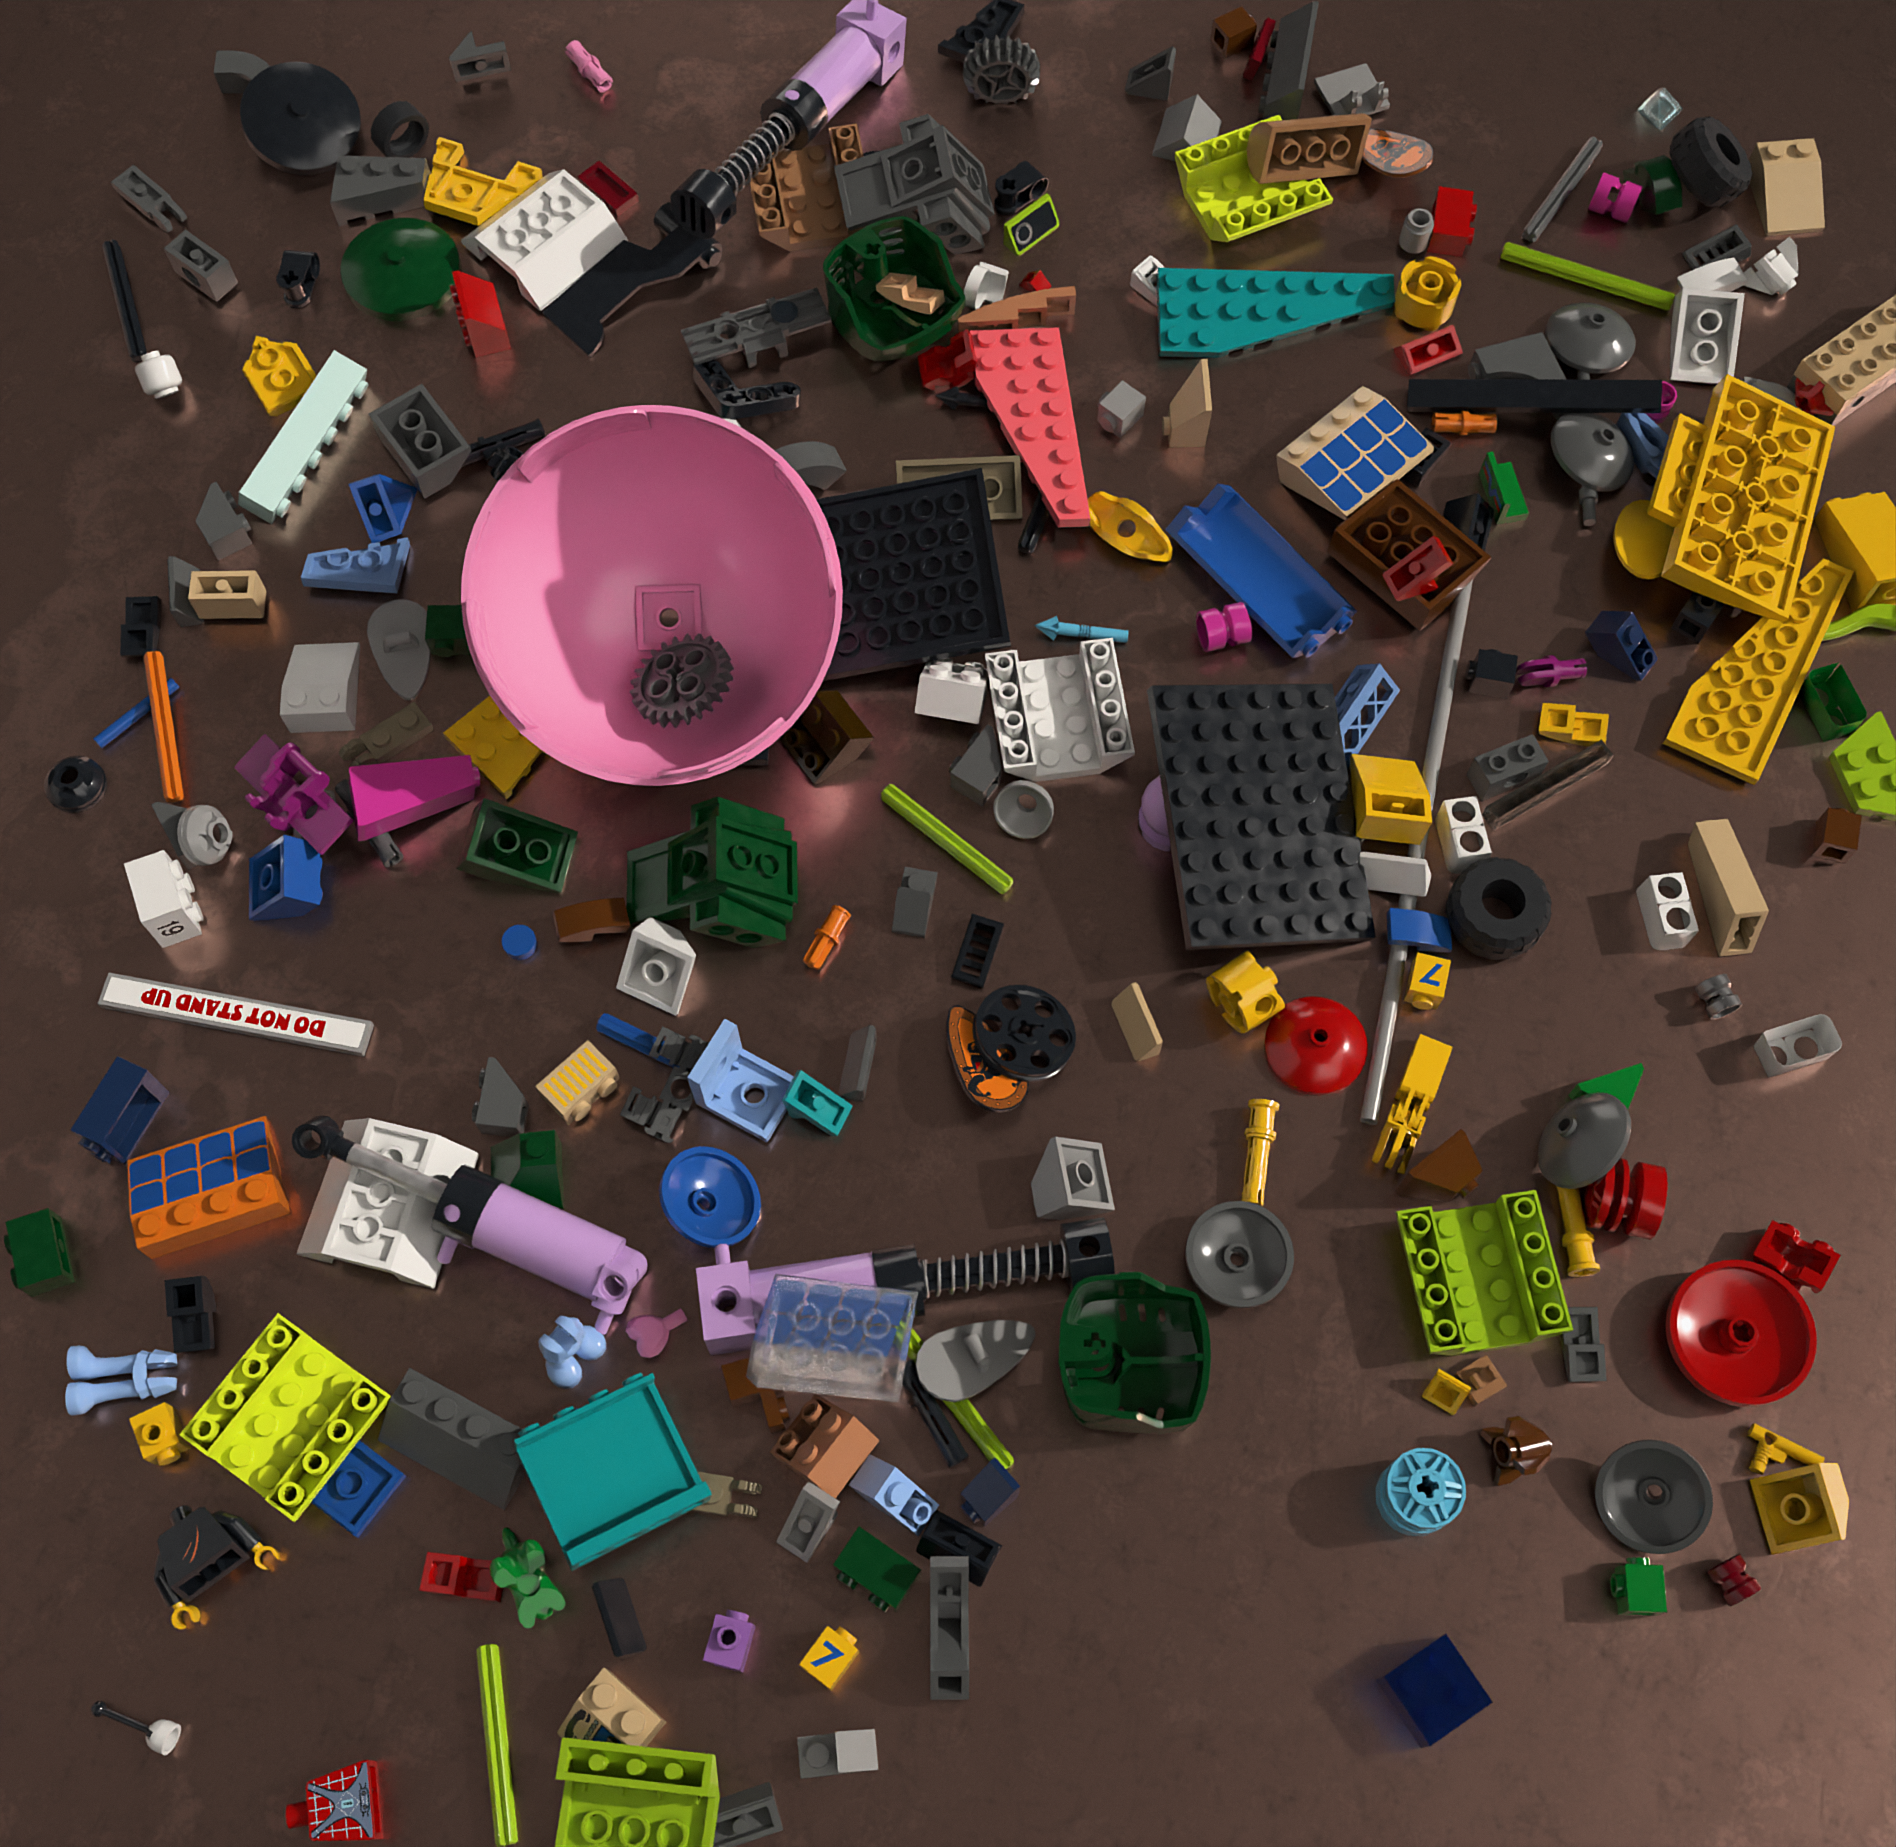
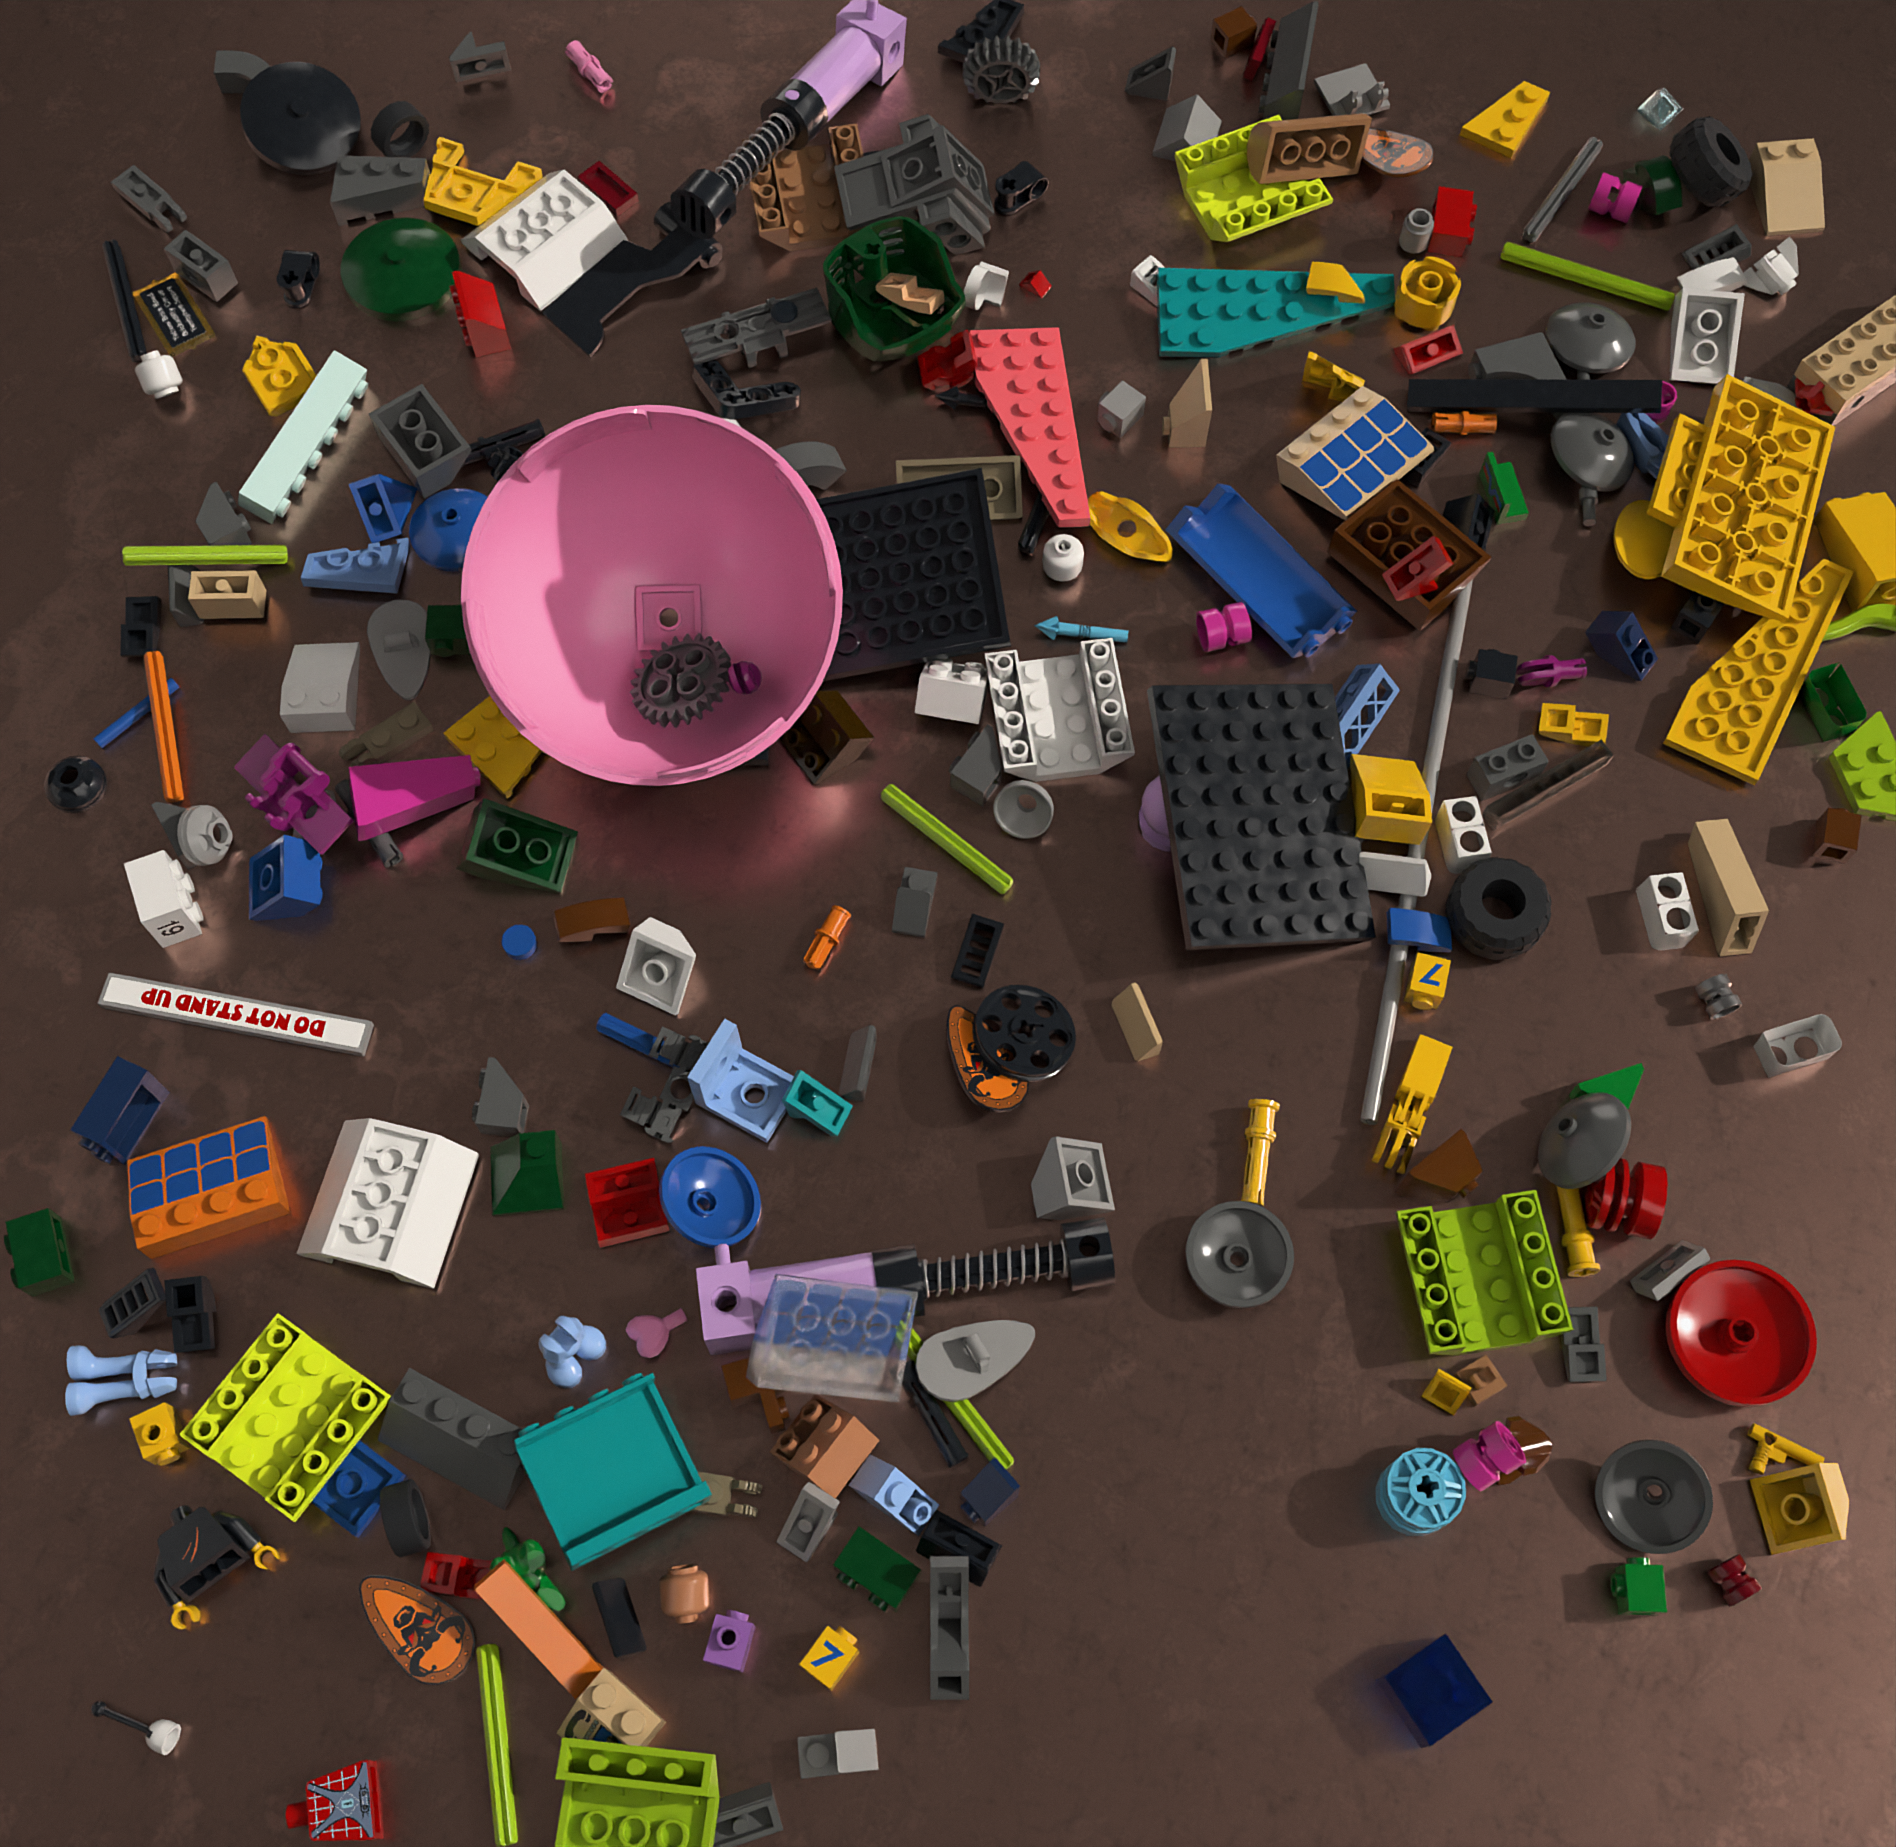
lavender piece [291,1115,648,1335] -> none
tan brick [535,1040,620,1125] -> none
dark green piece [626,796,798,948] -> none
nougat slope [958,286,1076,333] -> none
slope [1003,193,1059,256] -> none
dark green piece [1059,1272,1211,1435] -> none
yellow brick [1206,951,1285,1034] -> none
red dish [1264,996,1368,1096] -> none
red cylinder [1753,1220,1841,1293] -> none
none -> black slope [99,1268,167,1339]
none -> lime axle [122,545,288,565]
none -> piece [132,272,216,357]
none -> shield [359,1575,475,1685]
none -> black tyre [380,1479,431,1558]
none -> blue dish [409,488,488,571]
none -> orange tile [474,1559,604,1699]
none -> red slope [585,1157,670,1248]
none -> nougat head [659,1564,710,1623]
none -> magenta arm [728,661,762,695]
none -> white head [1042,534,1084,582]
none -> yellow slope [1302,351,1365,402]
none -> yellow slope [1306,261,1365,304]
none -> dark pink wheel [1453,1421,1526,1491]
none -> yellow wing [1459,81,1550,158]
none -> light grey plate [1630,1240,1711,1301]

